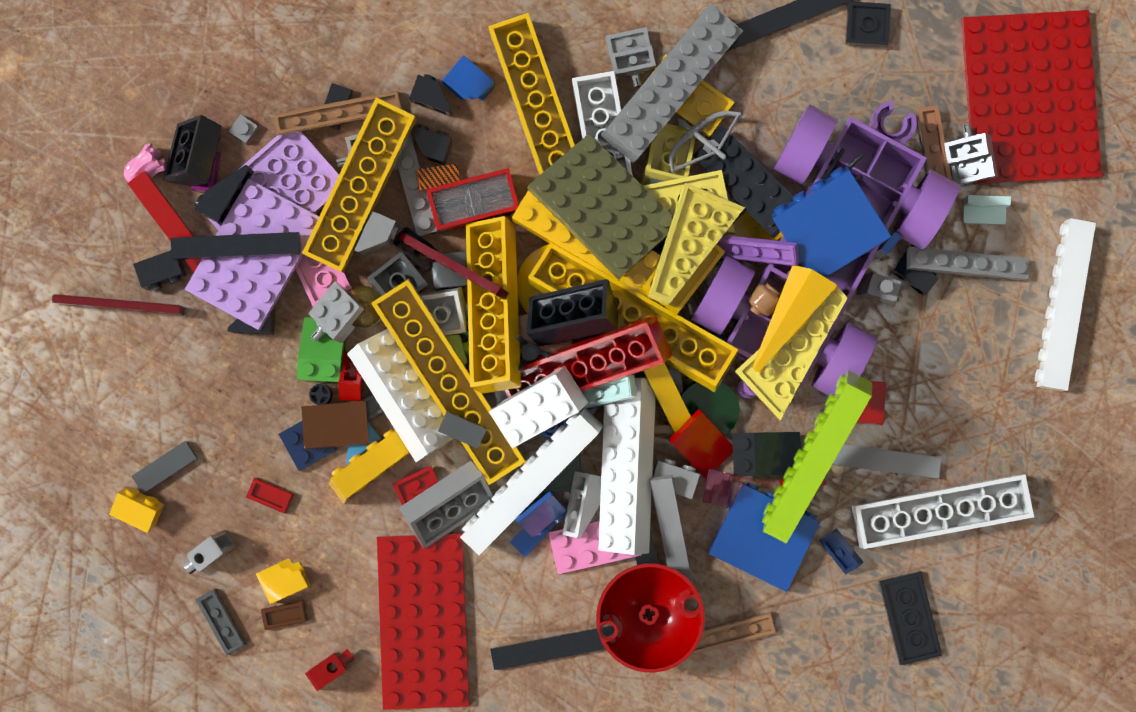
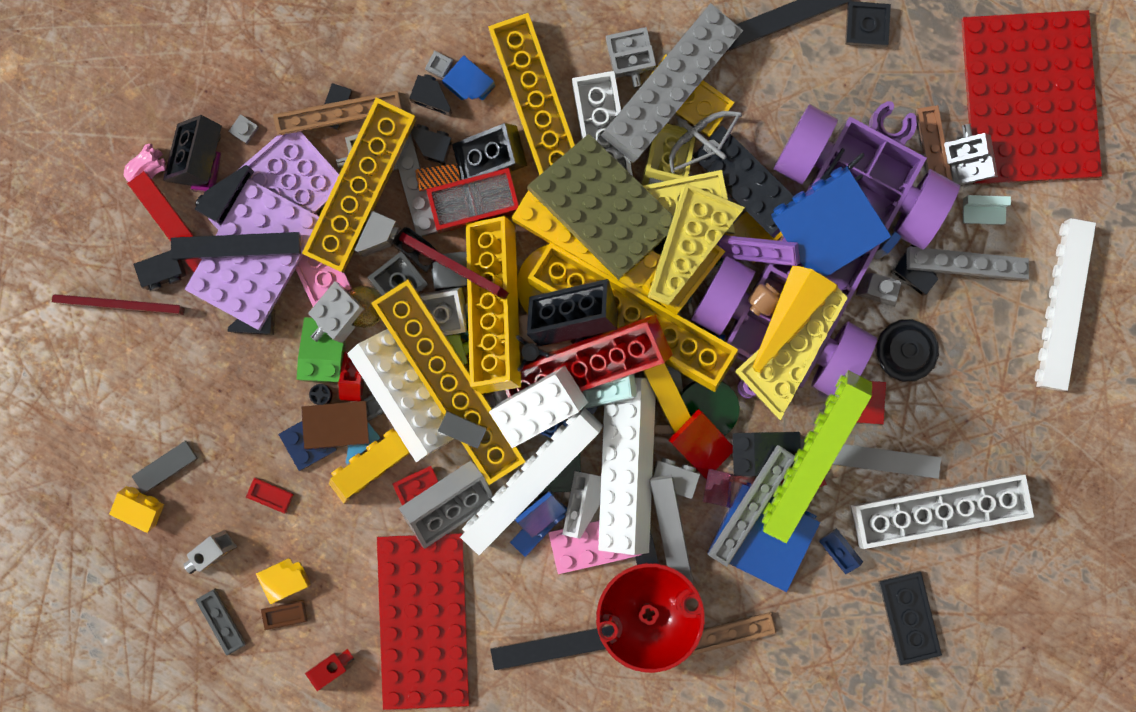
none -> light grey tile [425,50,454,79]
none -> black slope [452,123,527,180]
none -> light grey tile [708,445,795,567]
none -> black piece [876,319,939,382]

